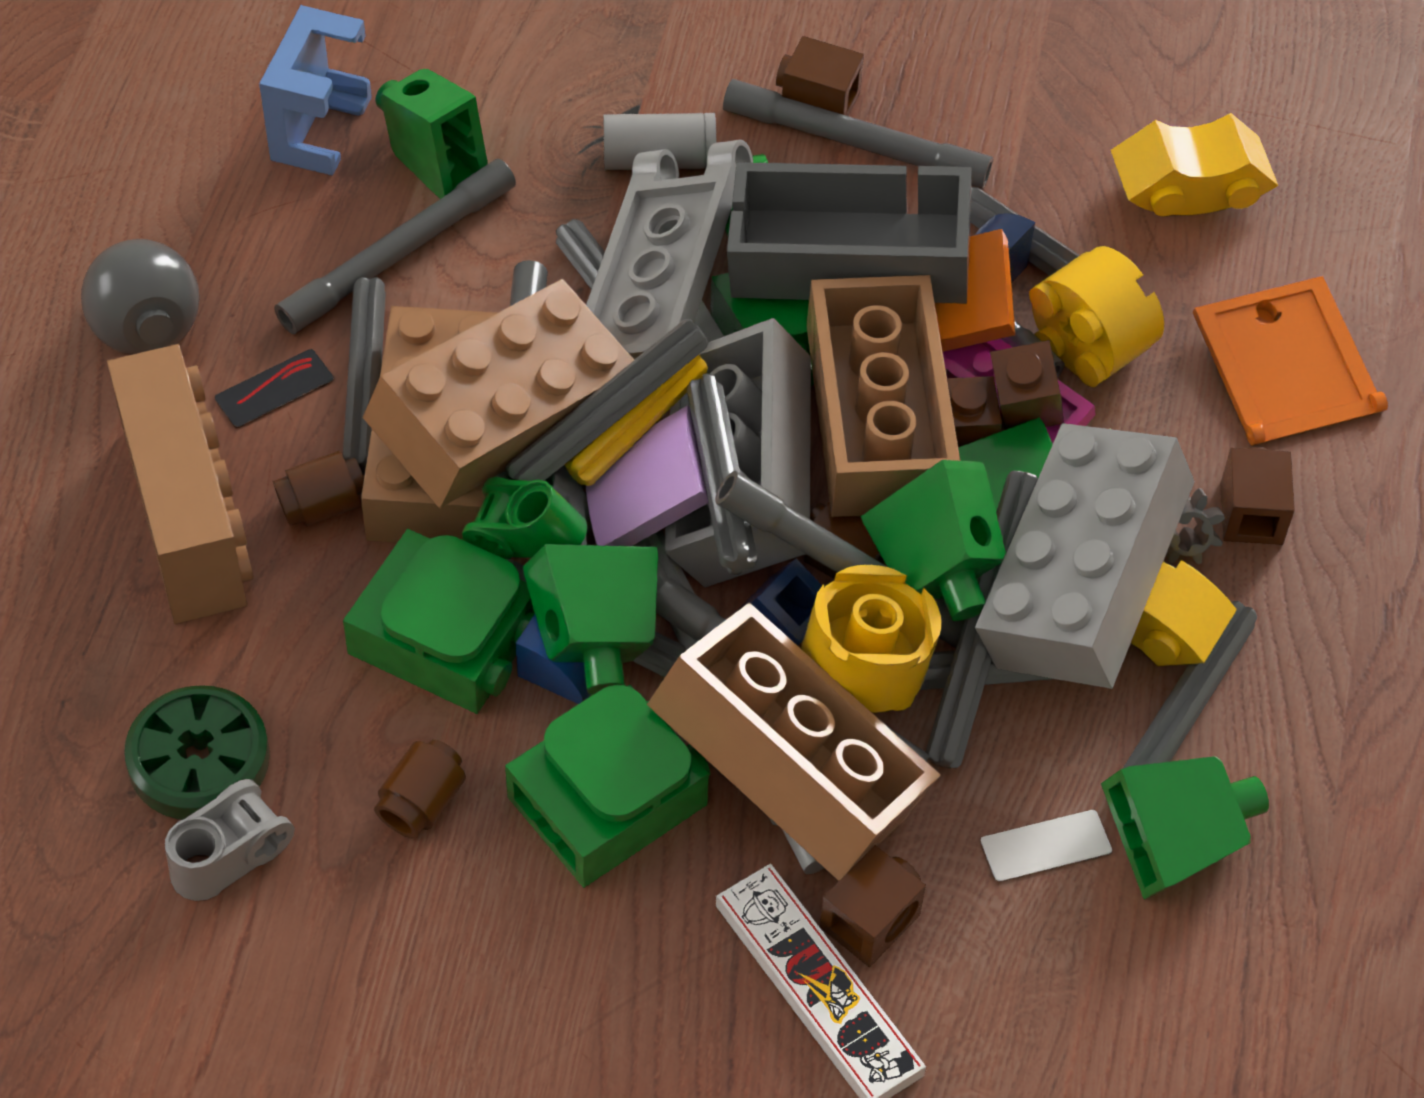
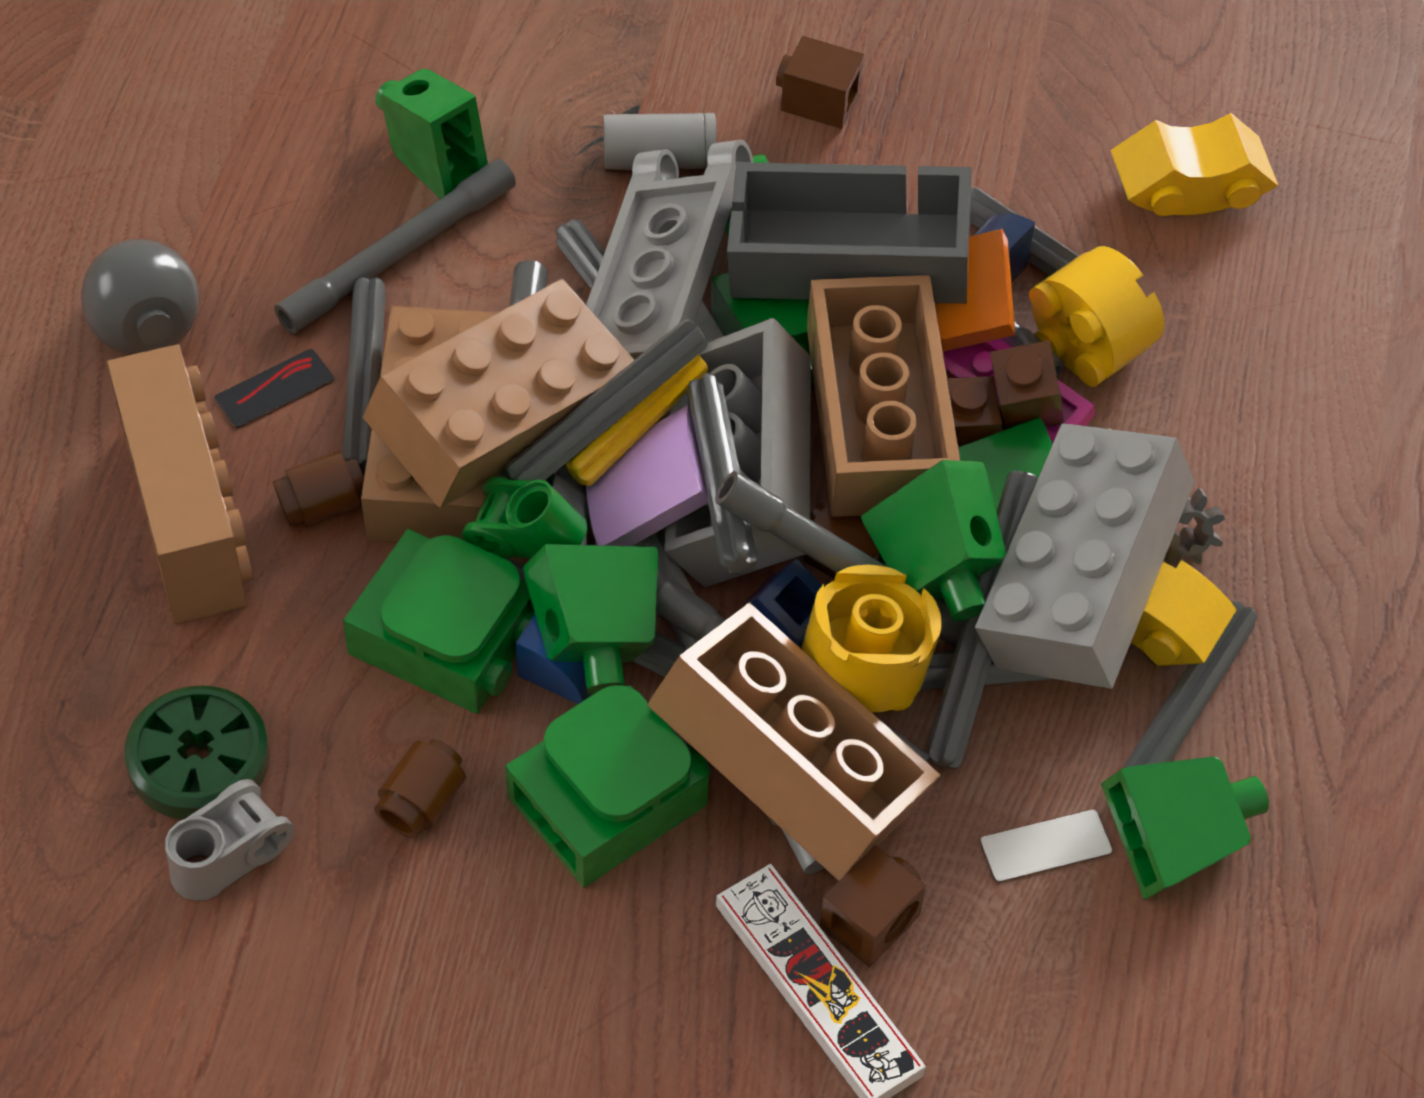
medium blue panel [259,5,372,176] -> none
dark grey piece [723,79,993,189] -> none
orange container [1193,276,1388,446] -> none
reddish brown brick [1221,447,1295,545] -> none

